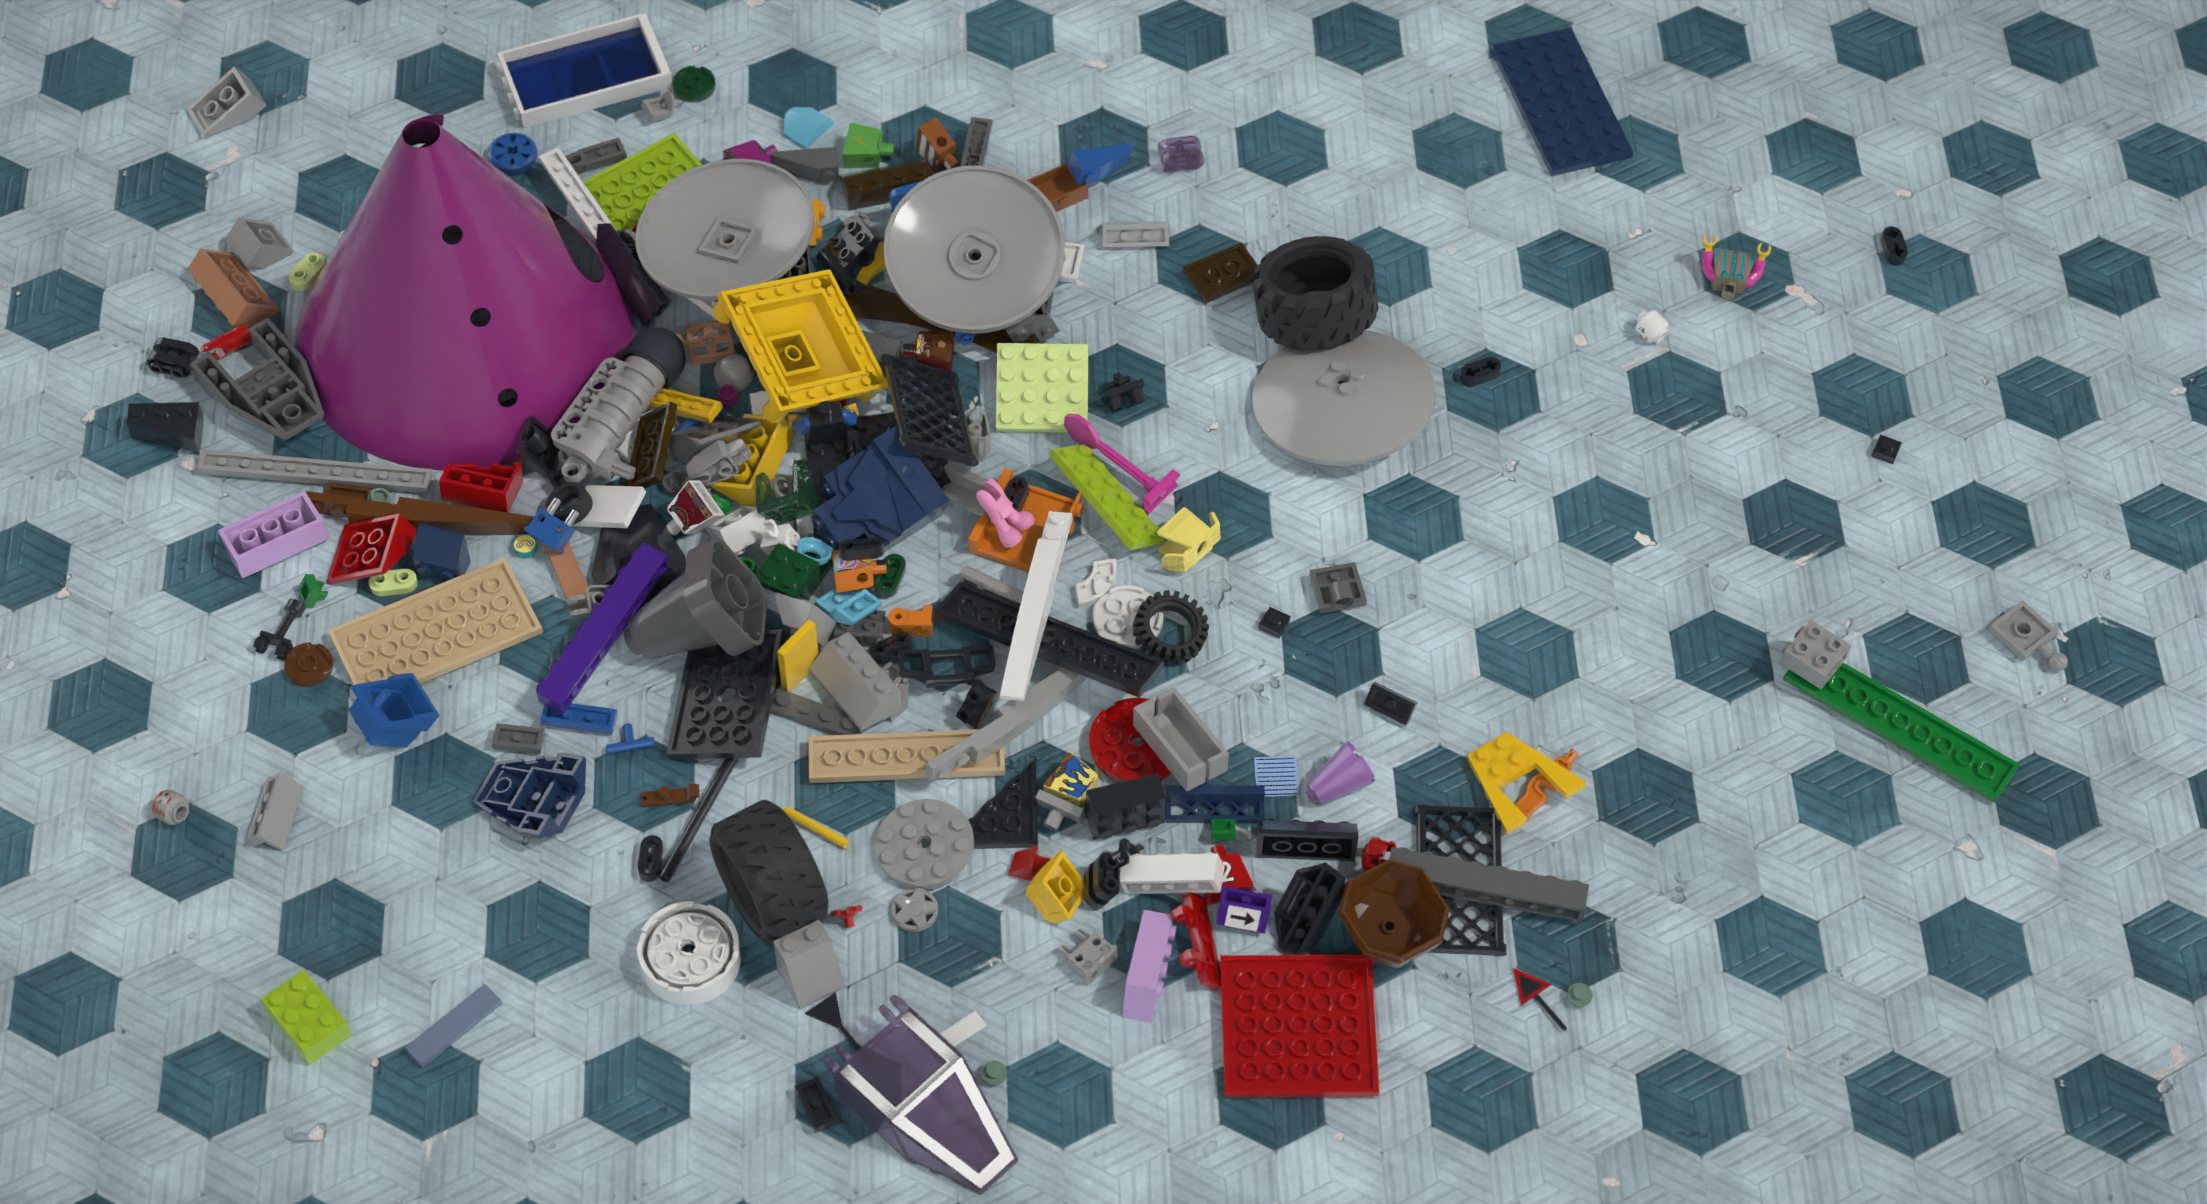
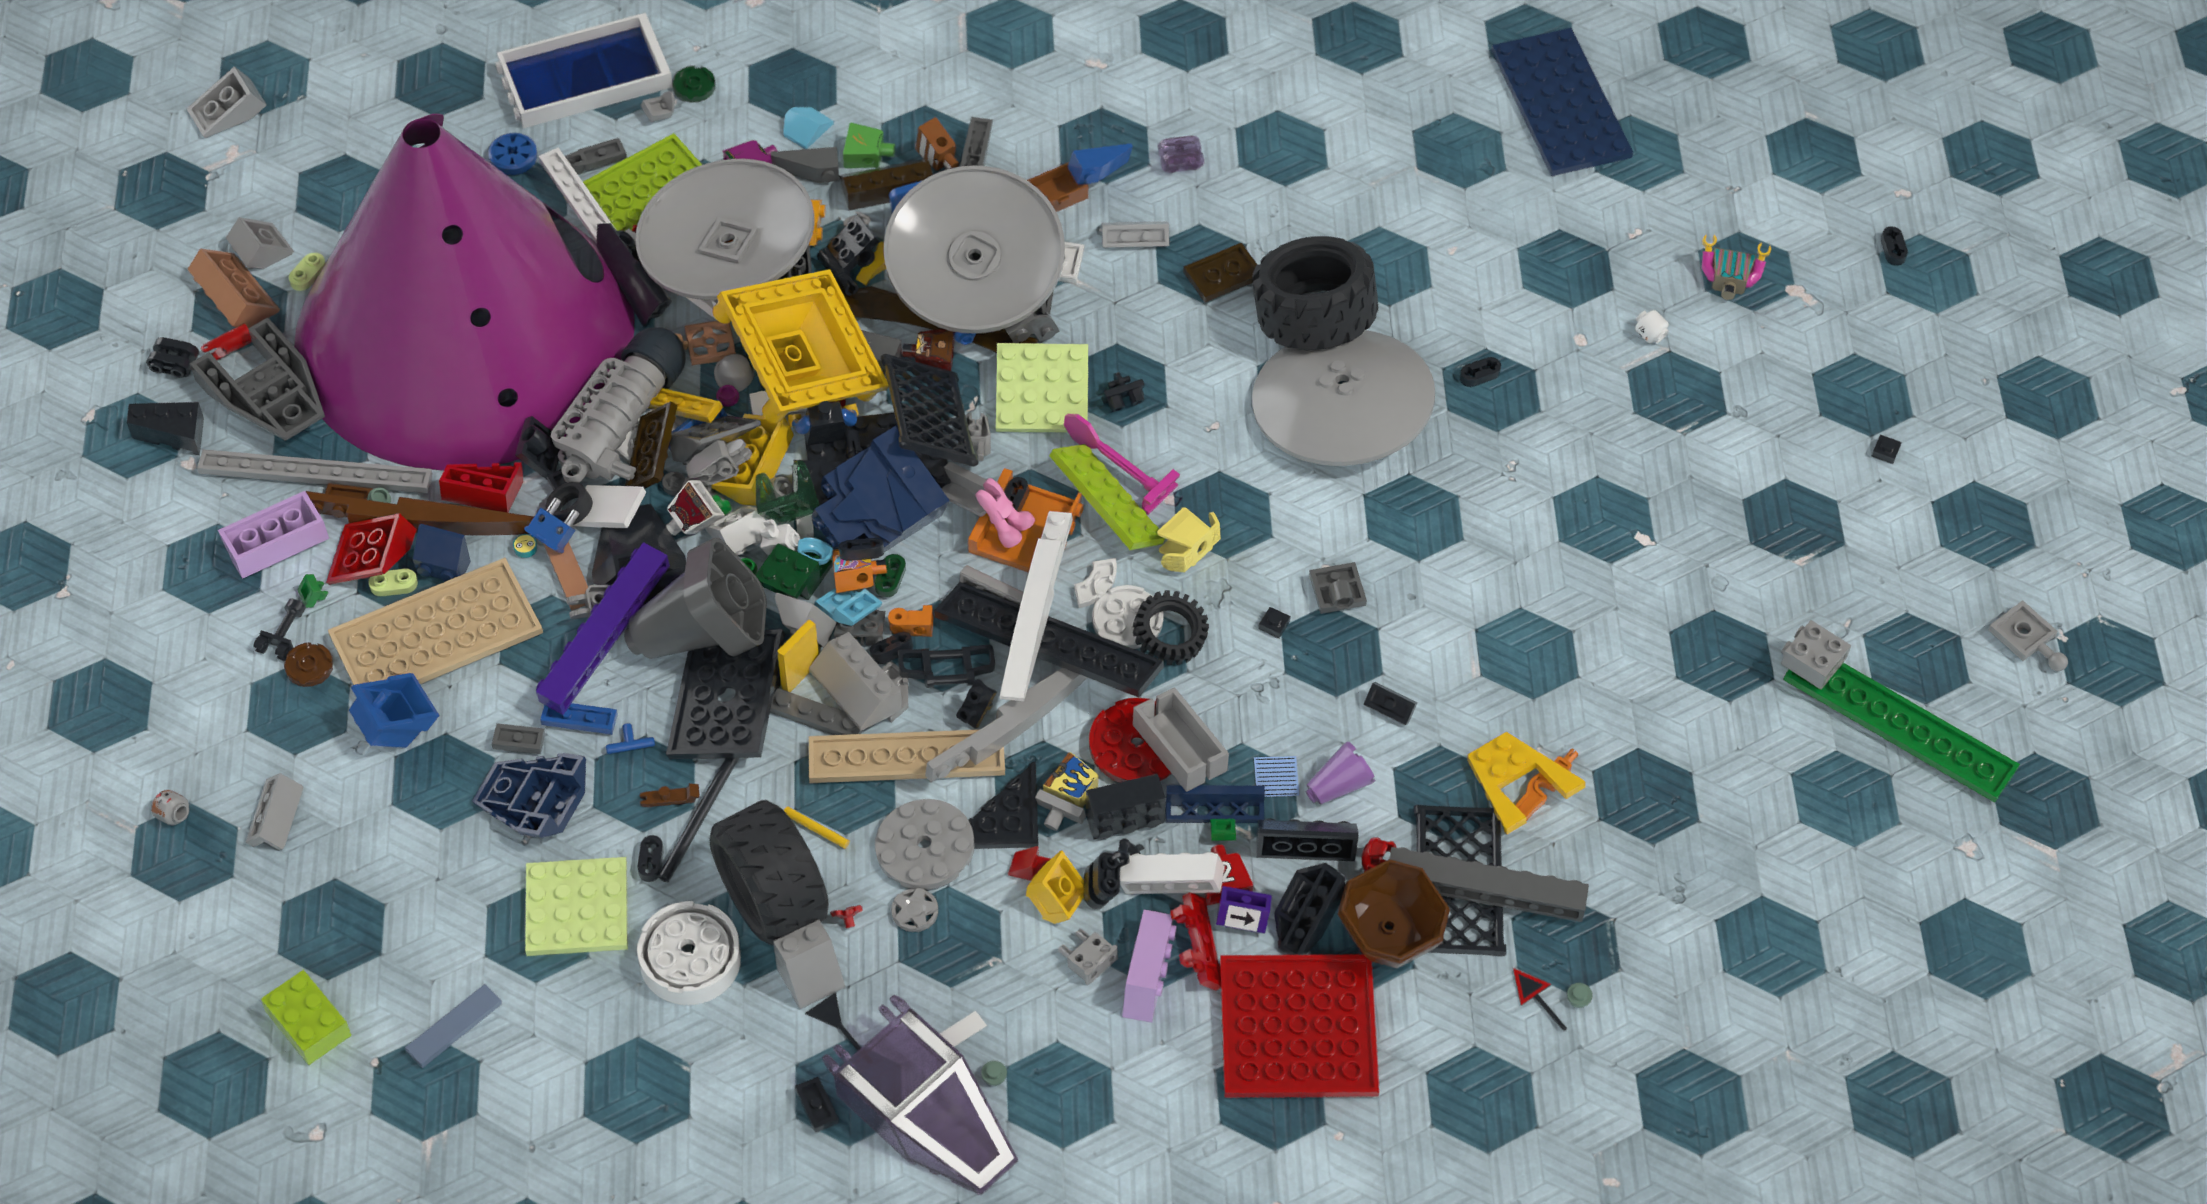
none -> yellowish green plate [525,857,628,956]

